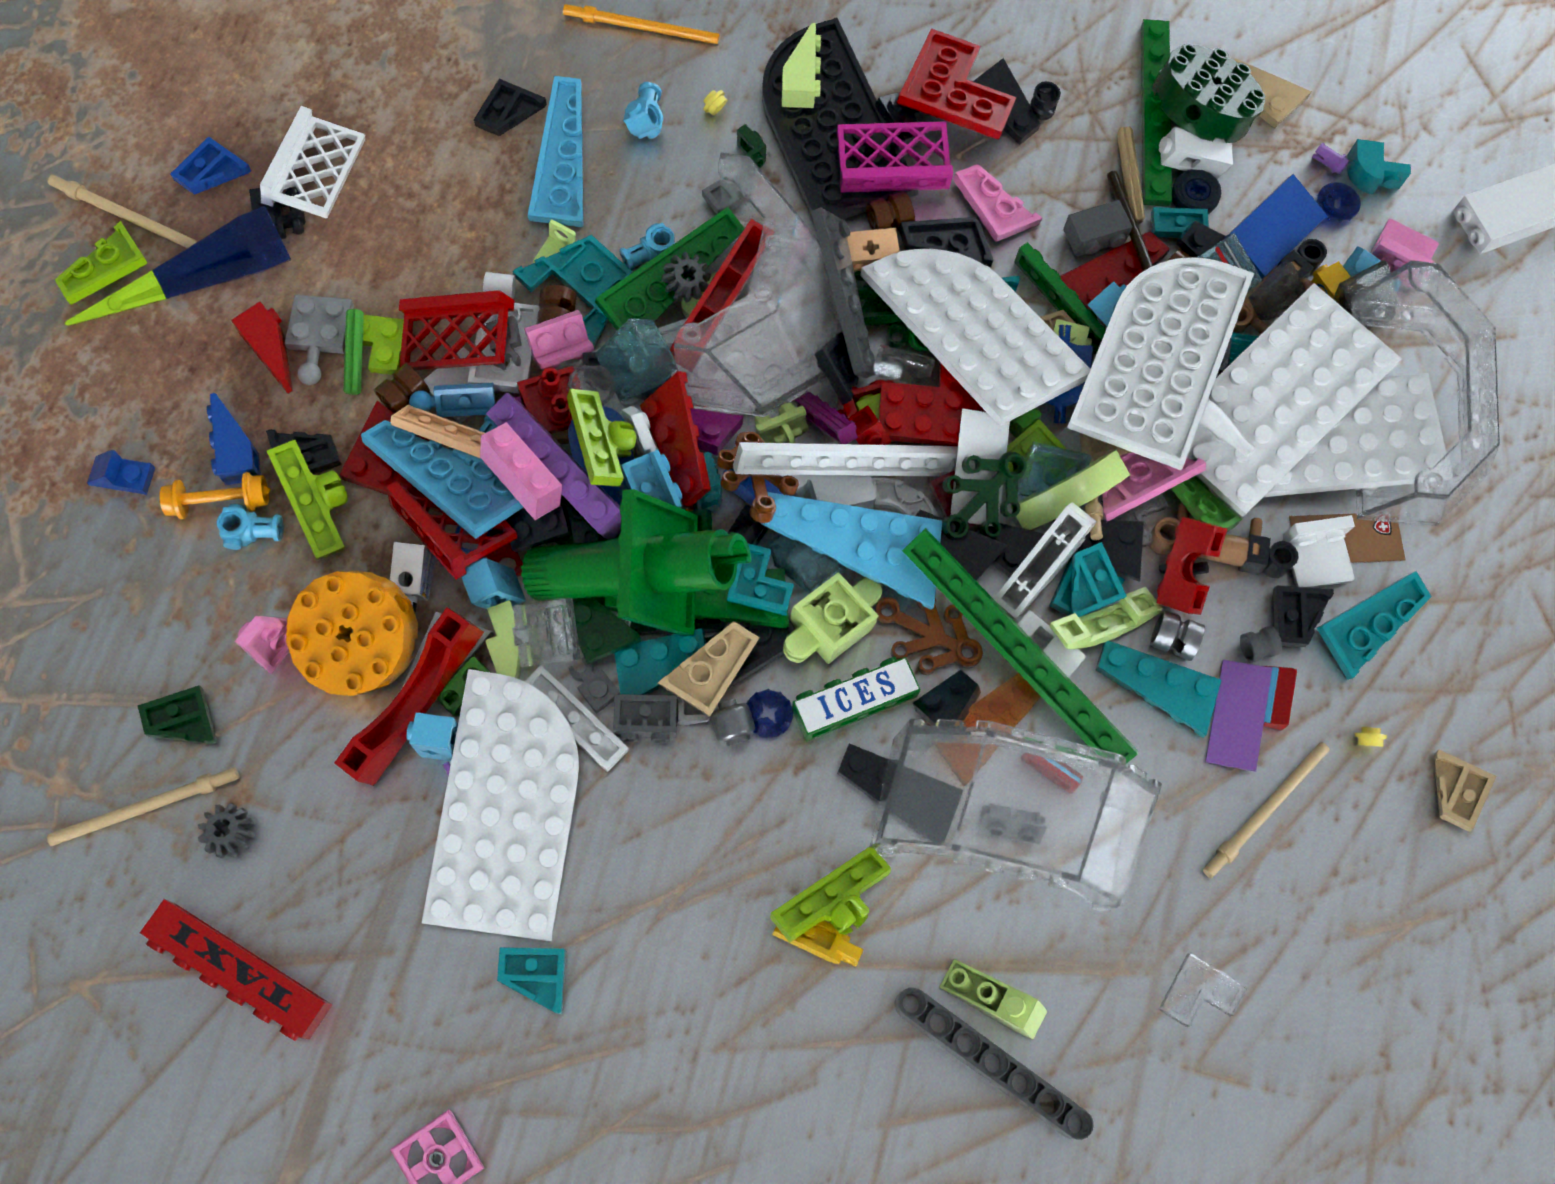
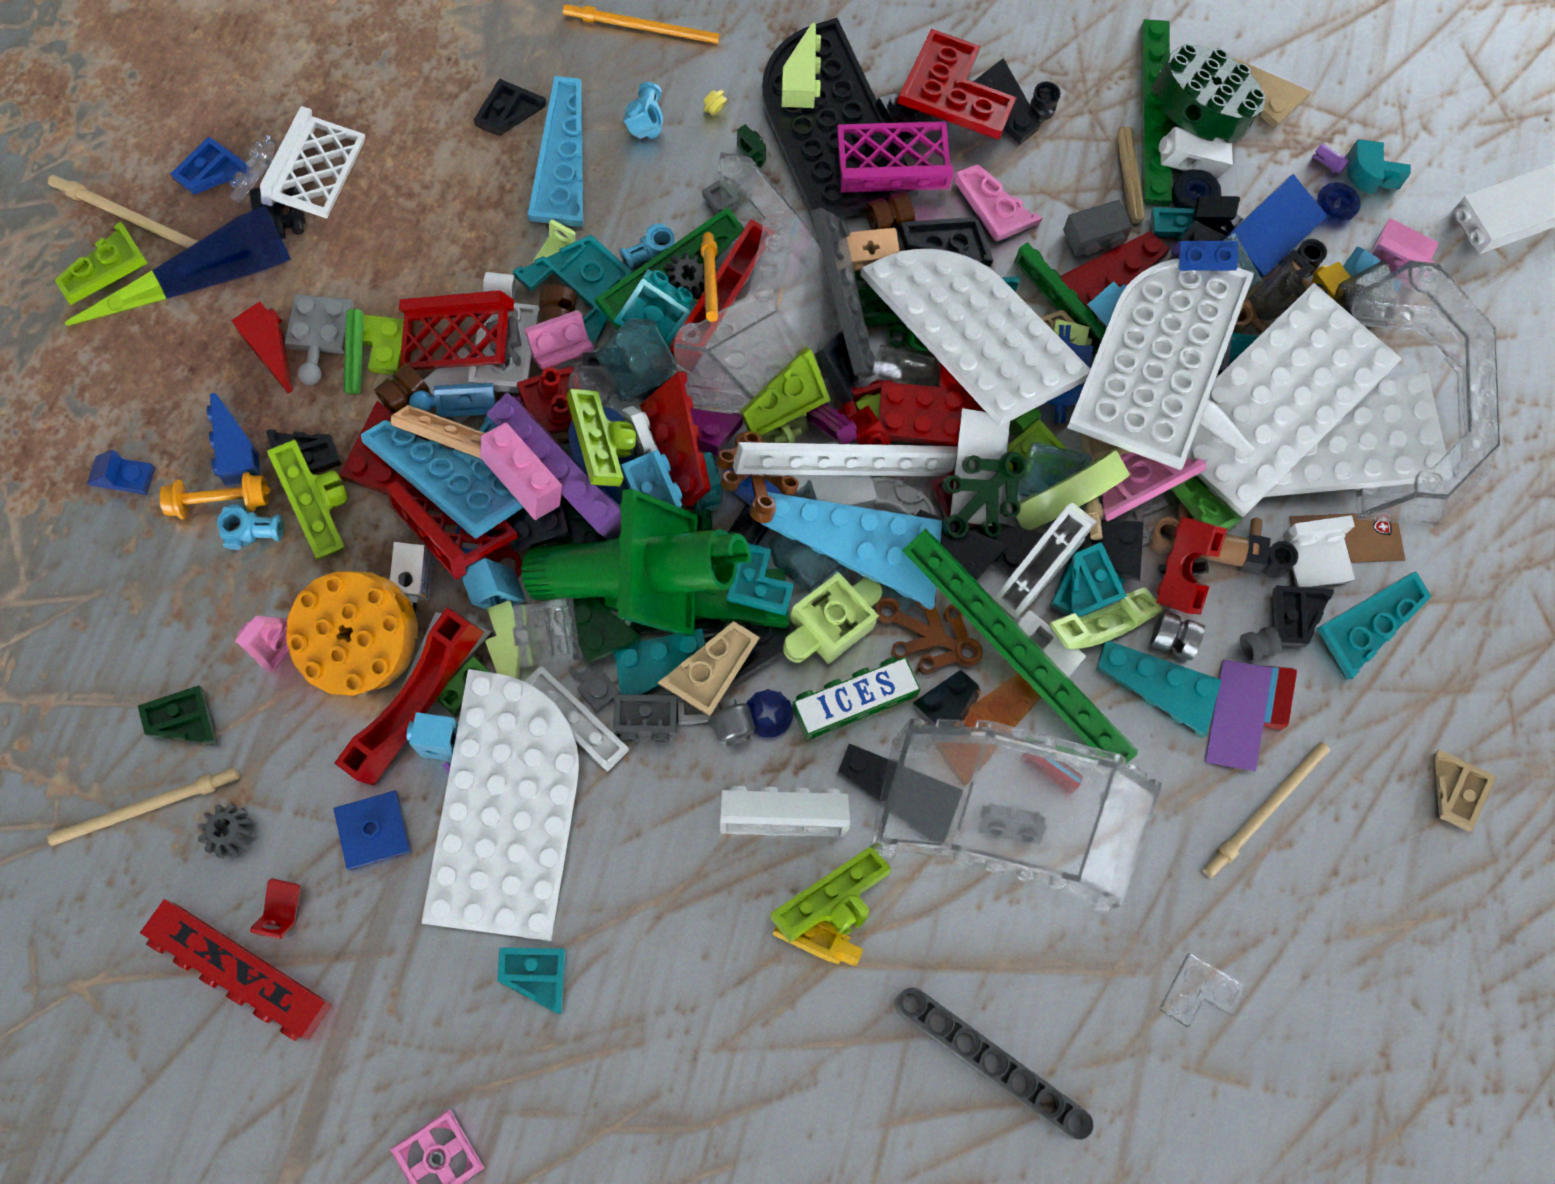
yellowish green slope [939,959,1047,1040] -> none
dark brown piece [1107,171,1153,271] -> none
light yellow plate [1354,727,1387,747] -> none
none -> clear plate [229,135,276,203]
none -> red bracket [250,878,301,939]
none -> blue plate [333,790,411,870]
none -> teal plate [614,269,696,350]
none -> light orange bar [700,232,718,322]
none -> white slope [720,786,850,837]
none -> lime wing [740,346,831,436]
none -> blue bracket [1171,241,1238,271]
none -> black slope [1193,196,1243,236]

